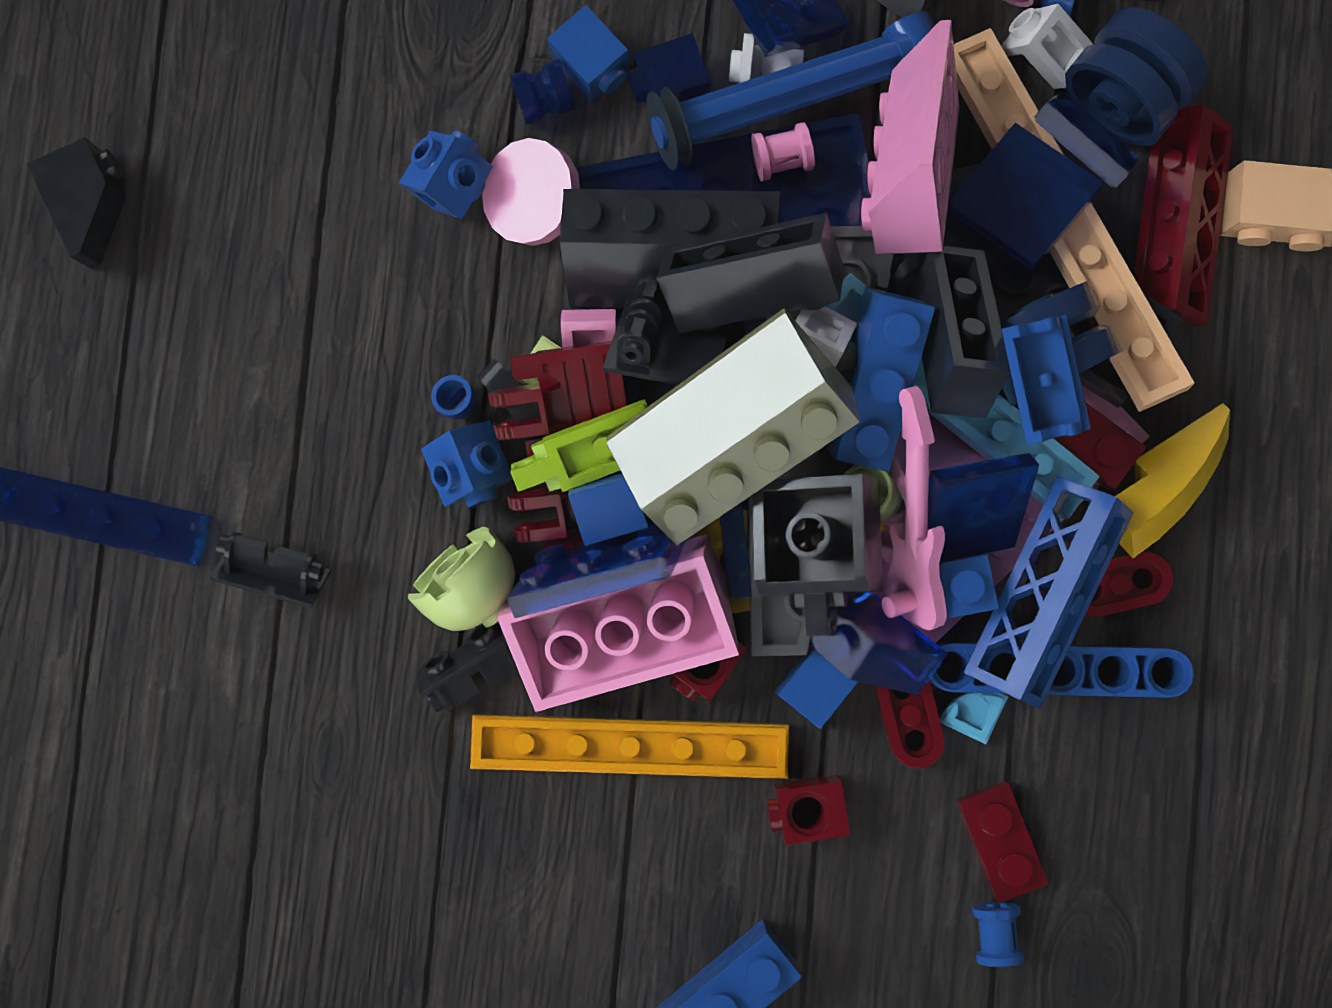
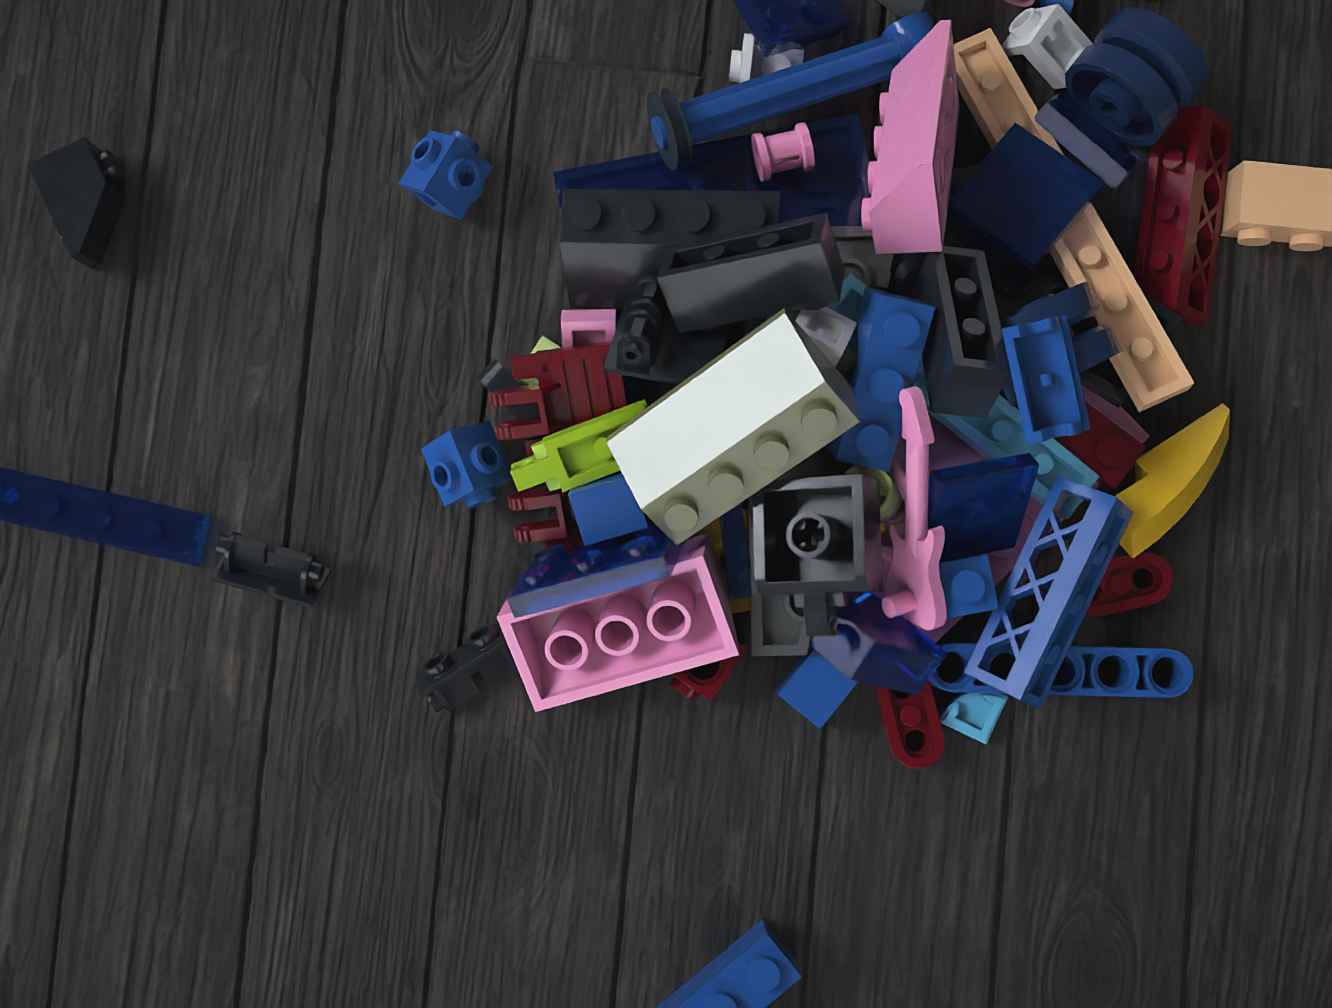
yellowish green cylinder [408,527,515,631] -> none
blue hinge [431,375,476,420] -> none
light orange tile [470,714,789,779] -> none
bright pink tile [482,138,580,246] -> none
clear blue wheel [510,59,575,125] -> none
blue brick [547,5,629,102] -> none
clear blue brick [628,33,710,106] -> none
dark red brick [766,775,850,846] -> none
dark red plate [955,781,1048,903] -> none
blue bush [972,902,1025,967] -> none

